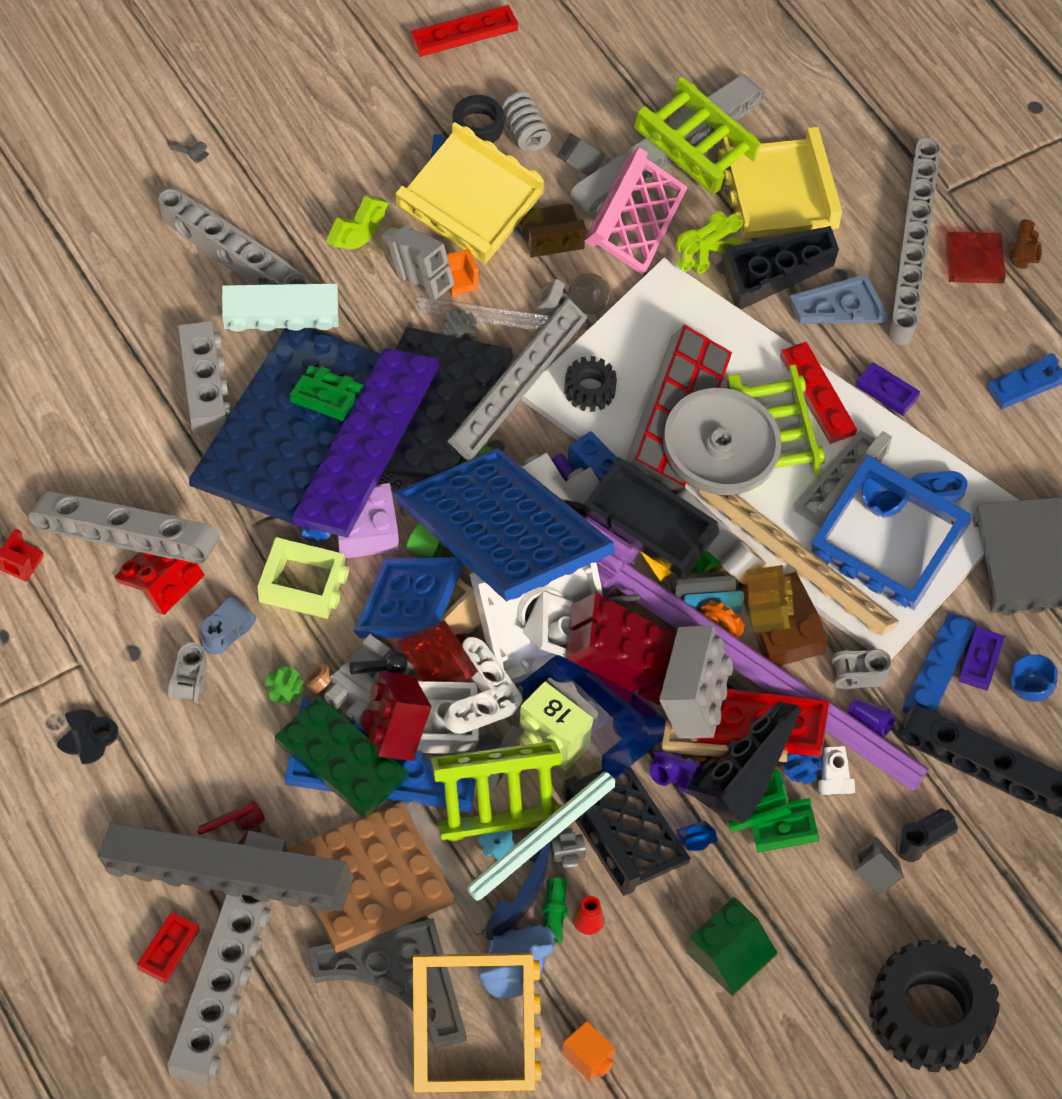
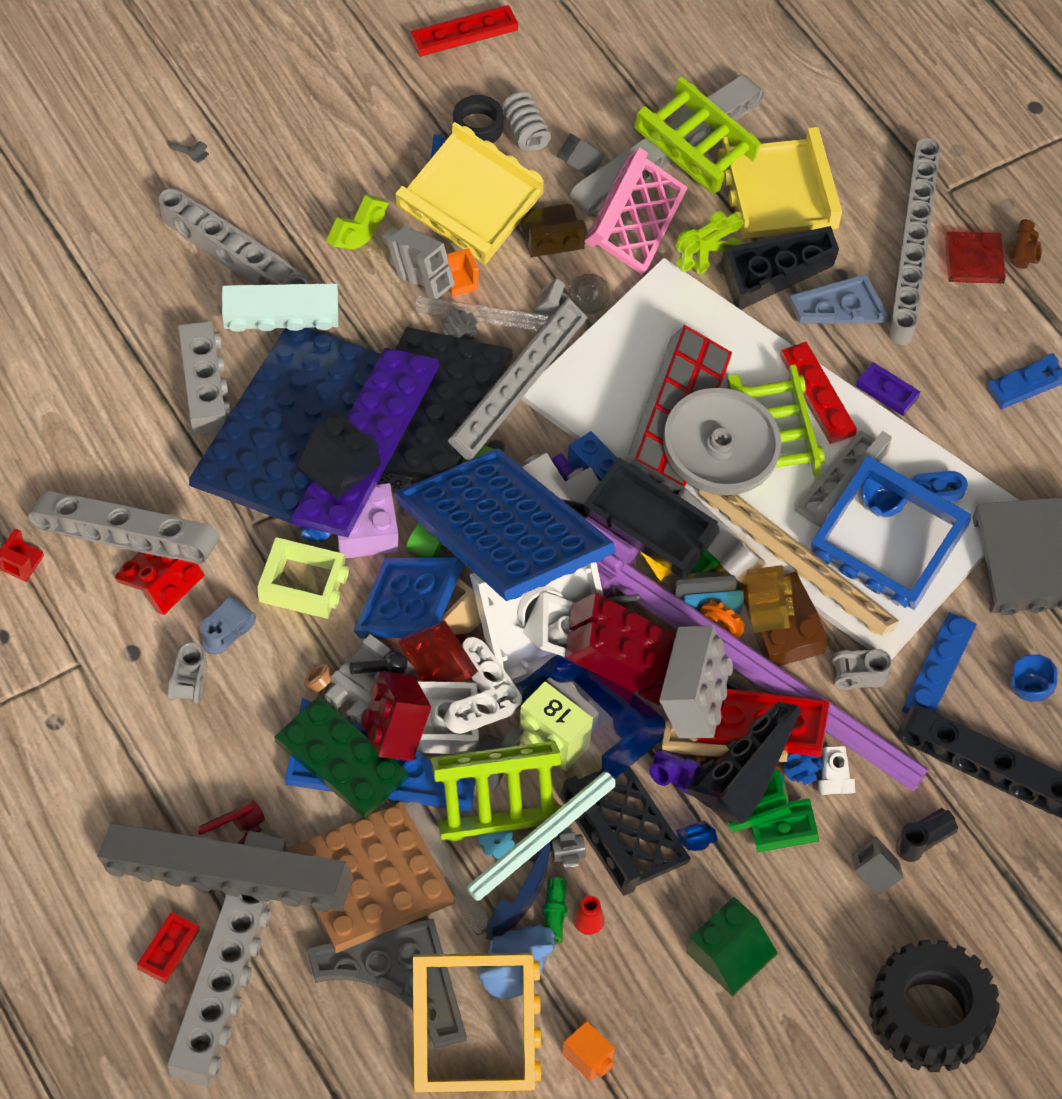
black plate [57,709,118,765] -> none
bright green gear [265,666,304,705] -> none
green plate [290,365,364,421] -> none
black tyre [564,356,617,412] -> none
dark purple cone [848,698,896,737] -> none
dark purple plate [958,627,1005,691] -> none
none -> black slope [297,413,381,500]

